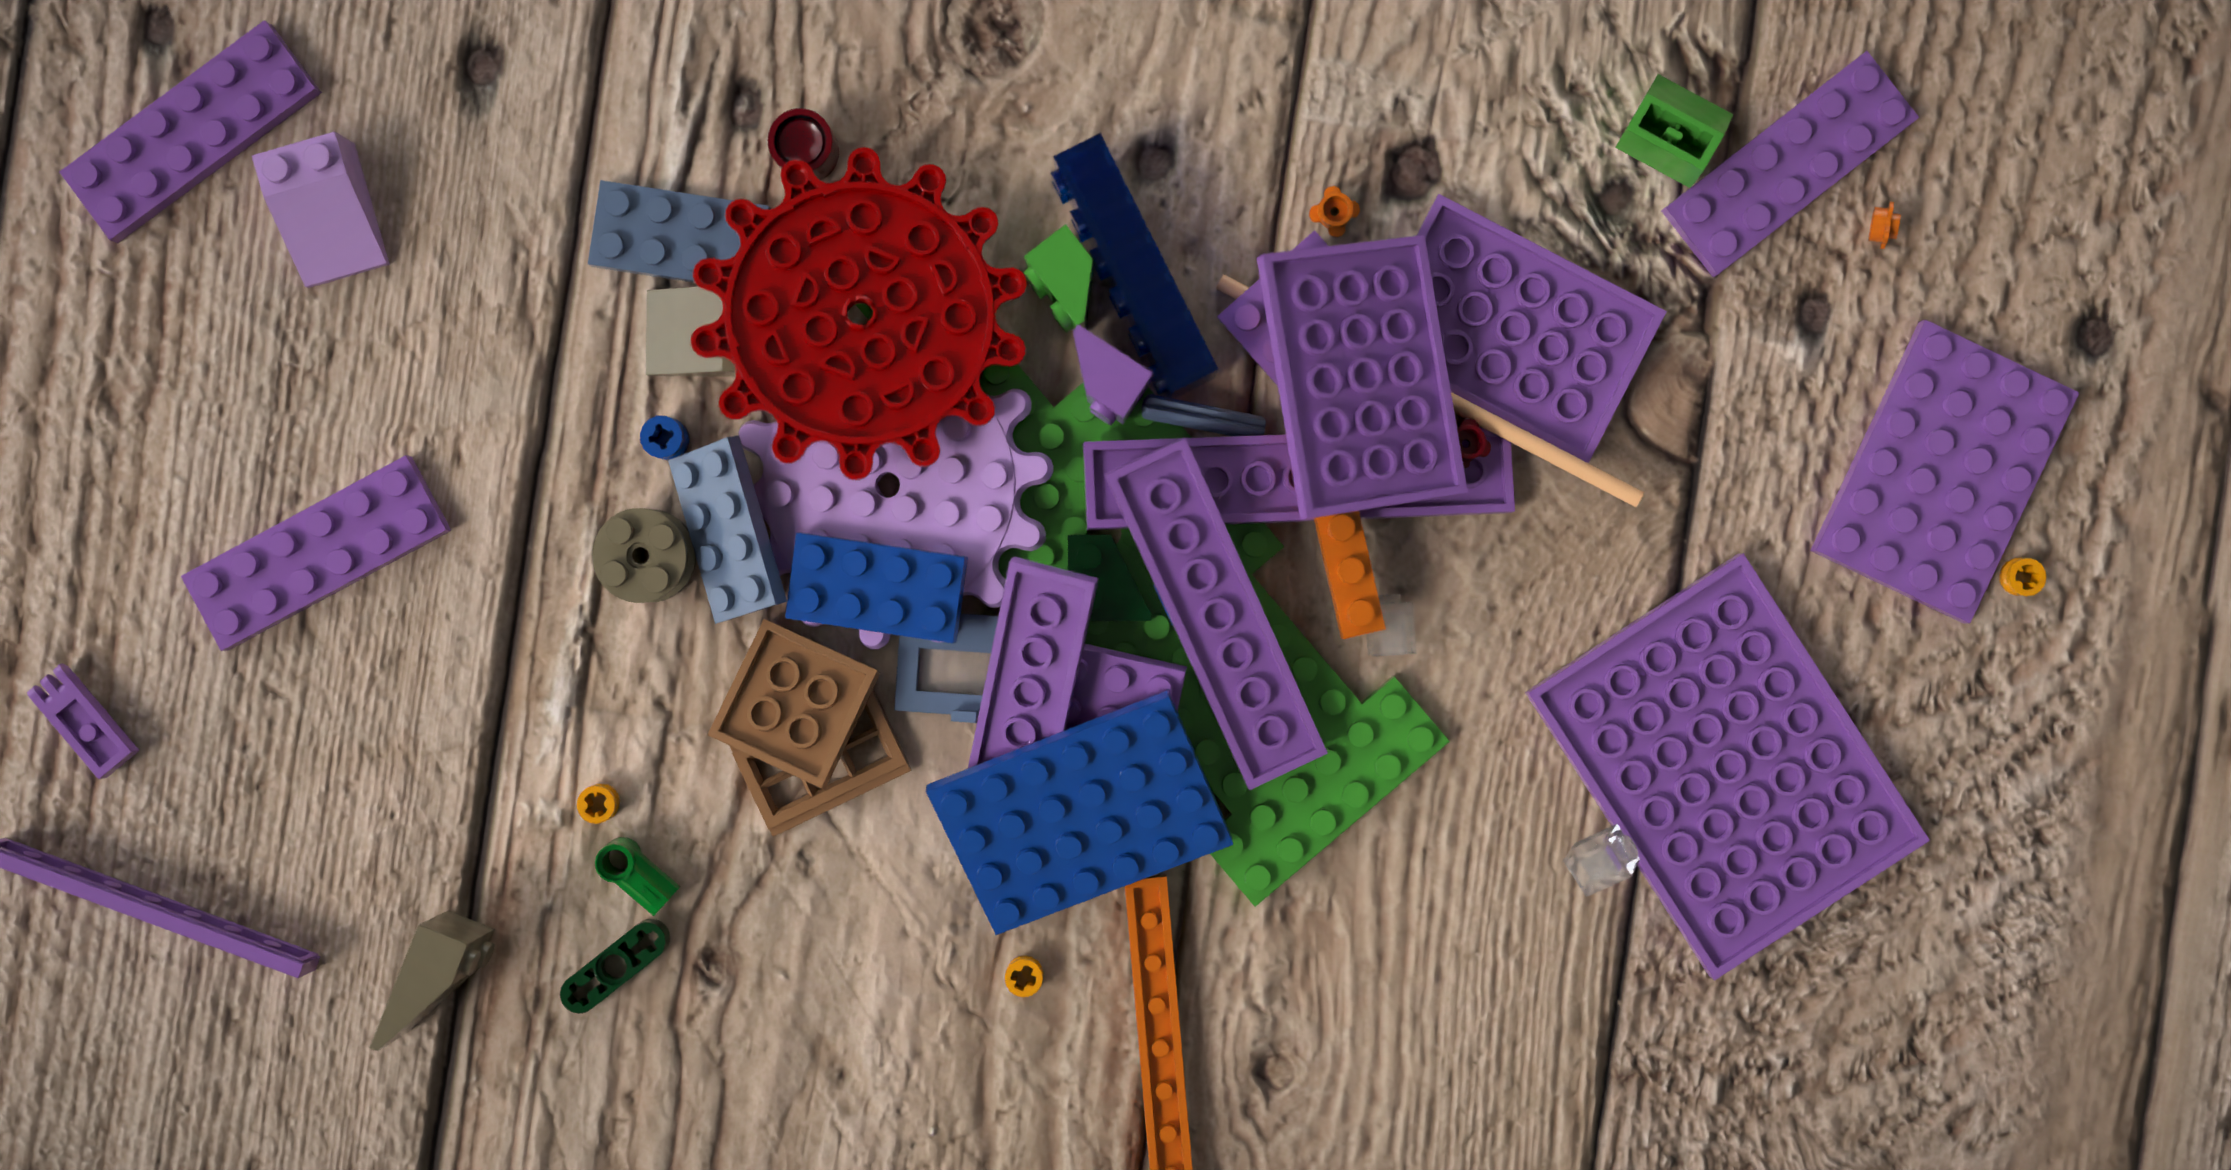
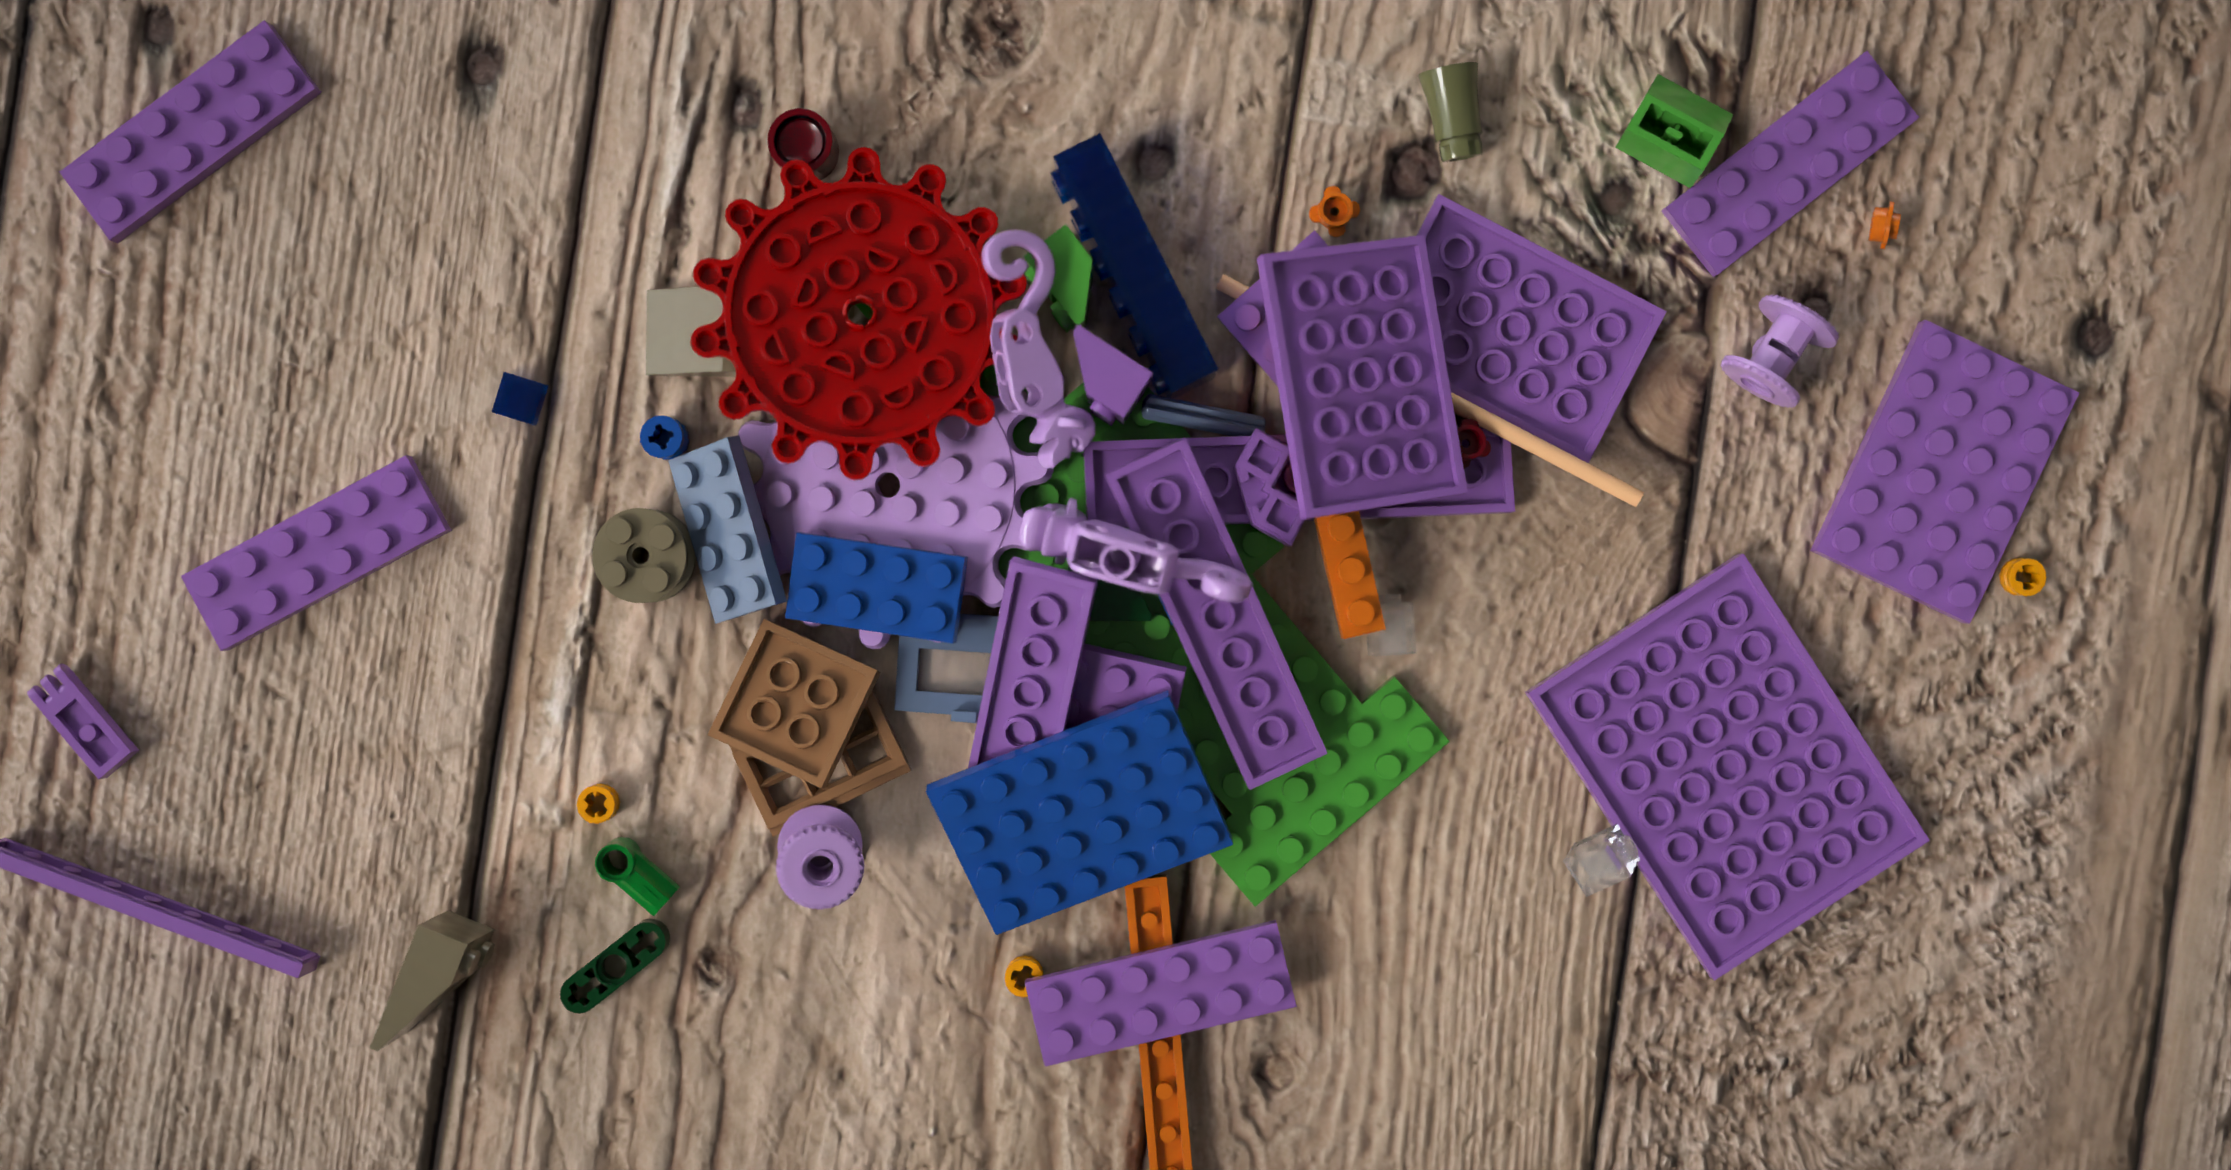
lavender slope [252,131,390,288] -> none
sand blue plate [588,180,771,283] -> none
none -> clear blue tile [492,372,549,426]
none -> lavender hose [776,804,864,909]
none -> lavender animal [982,230,1095,469]
none -> lavender animal [1019,498,1252,602]
none -> medium lavender plate [1025,920,1297,1067]
none -> medium lavender tile [1234,428,1306,547]
none -> olive plant [1418,62,1483,163]
none -> lavender hose [1721,295,1839,408]

